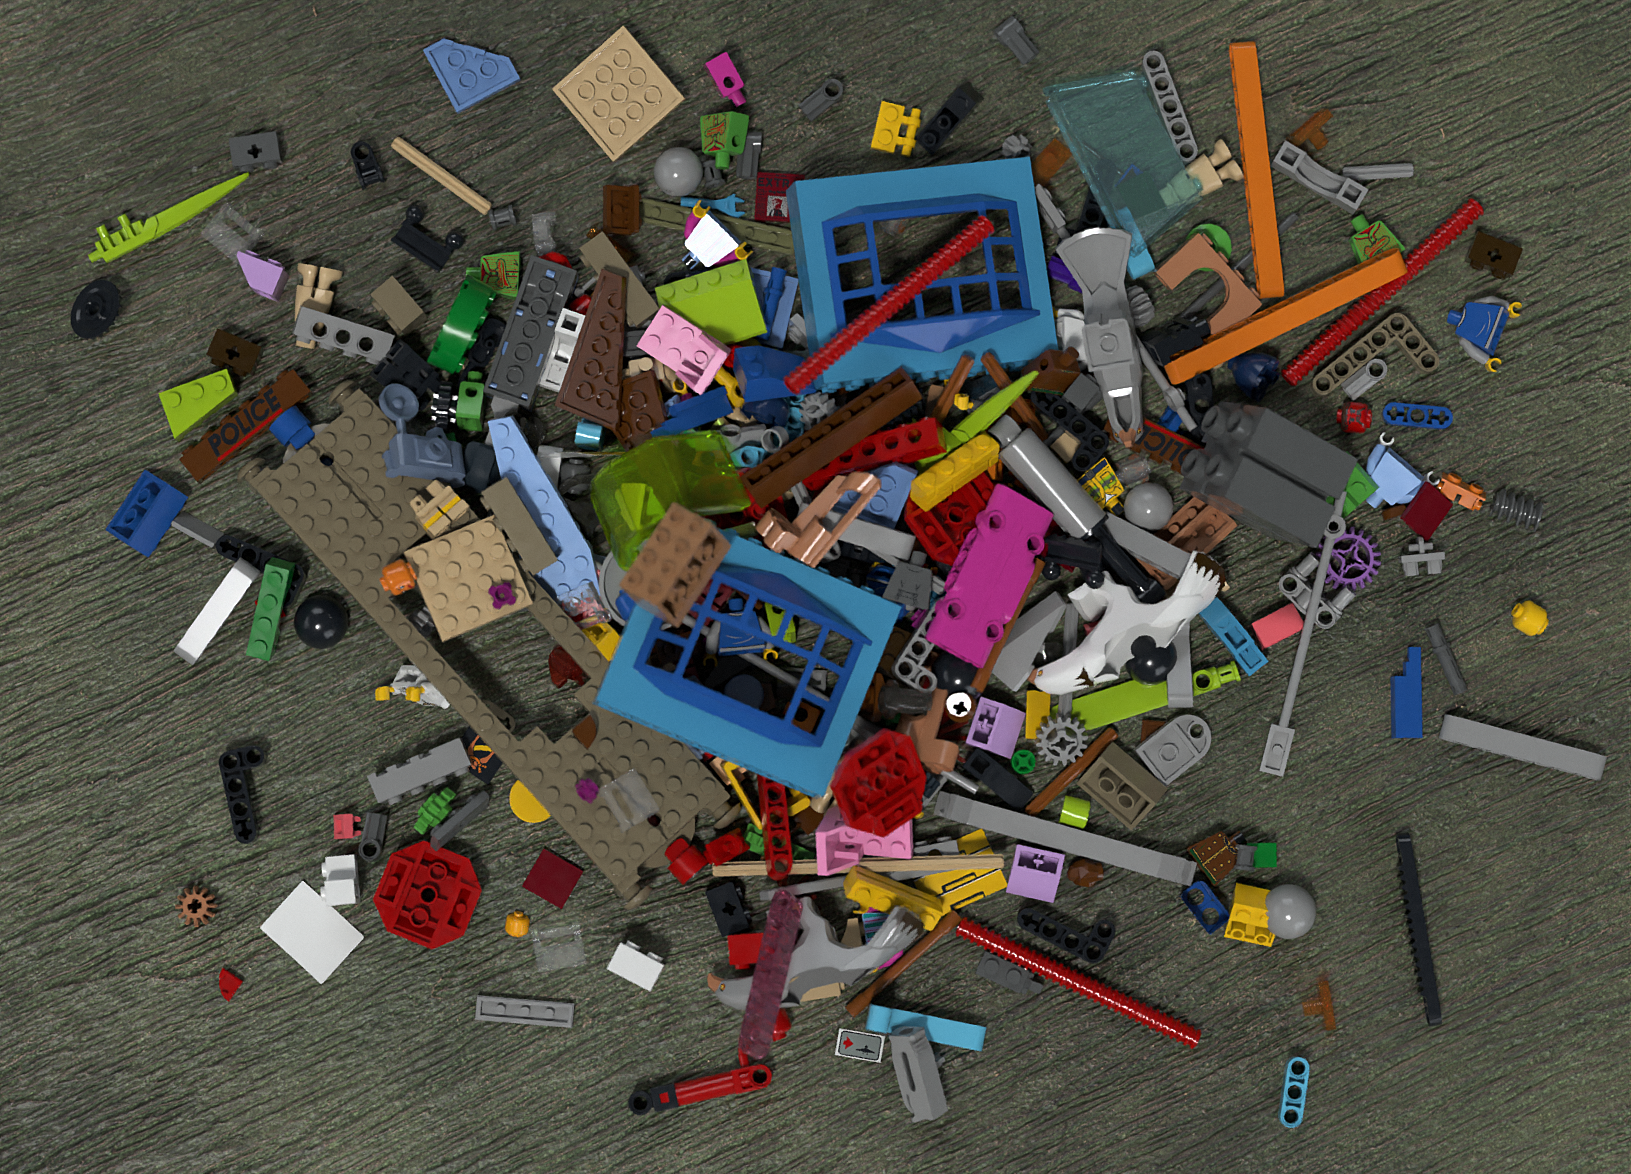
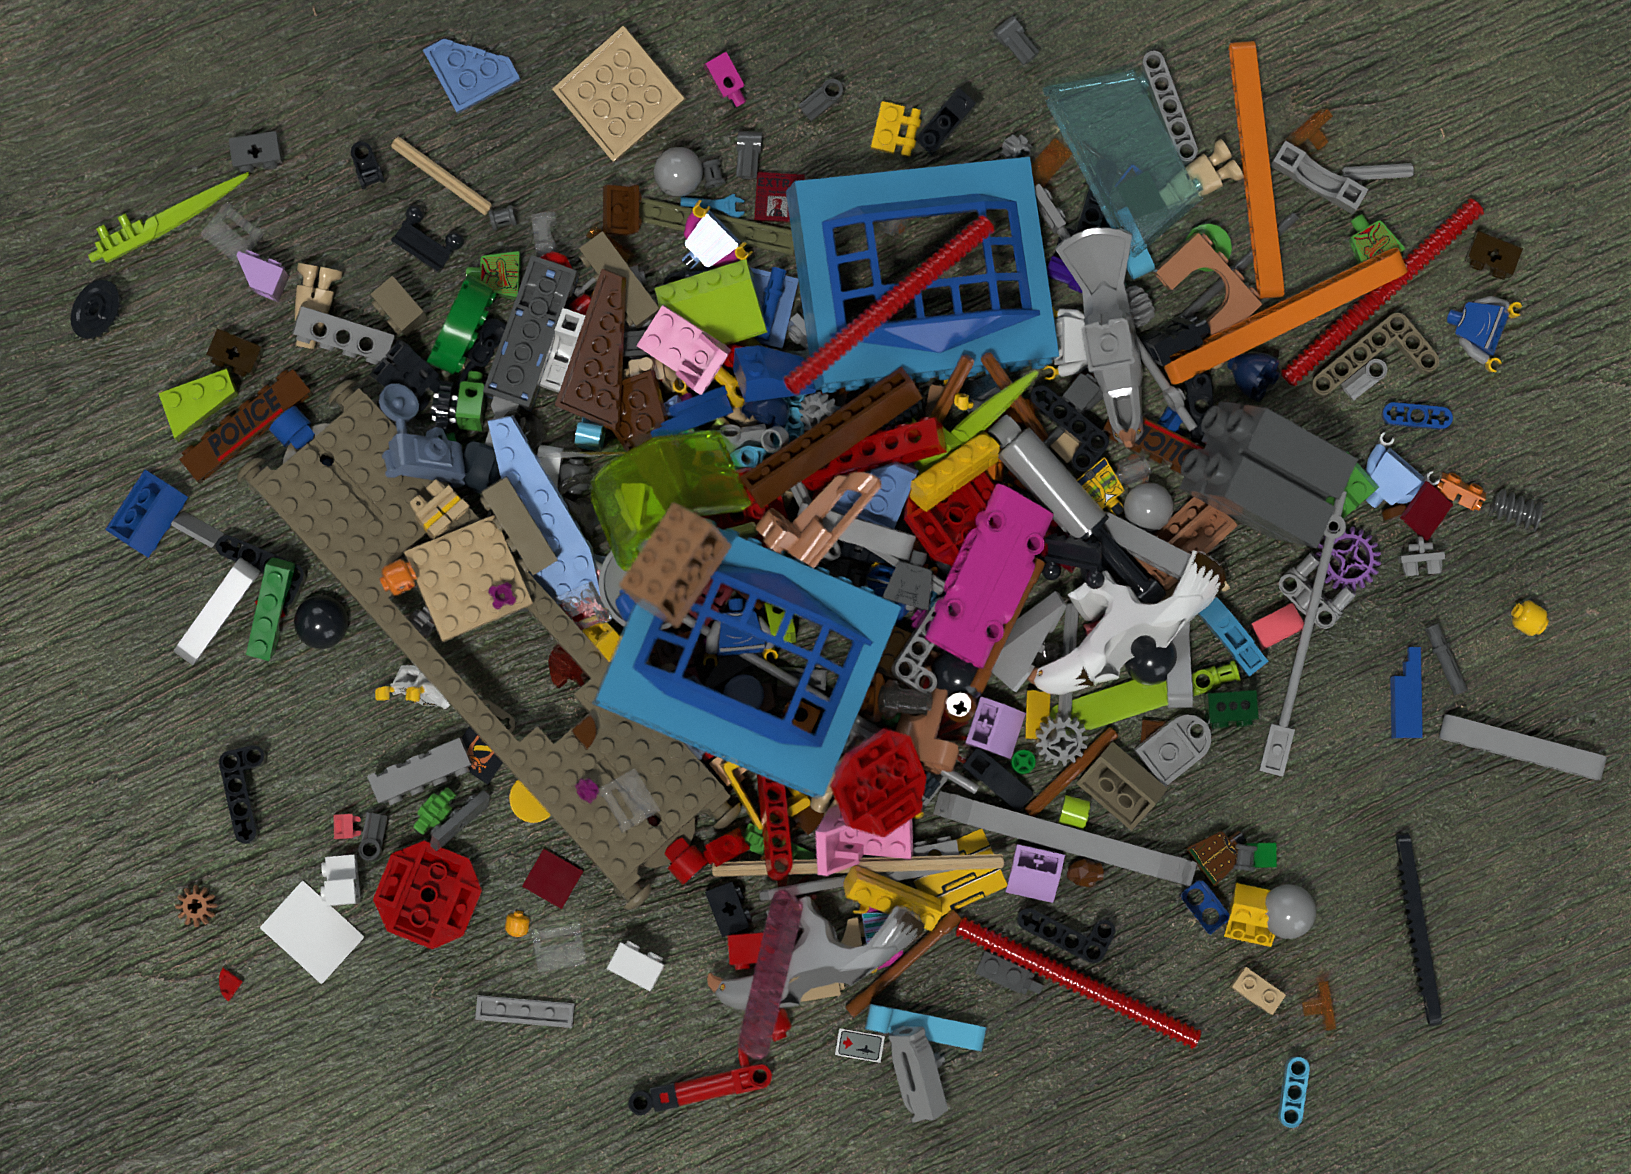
bright green torso [700,111,749,169] -> none
reddish brown torso [1021,346,1080,396] -> none
red head [1336,402,1372,434] -> none
none -> dark green piece [1203,690,1259,729]
none -> tan brick [1229,967,1286,1015]

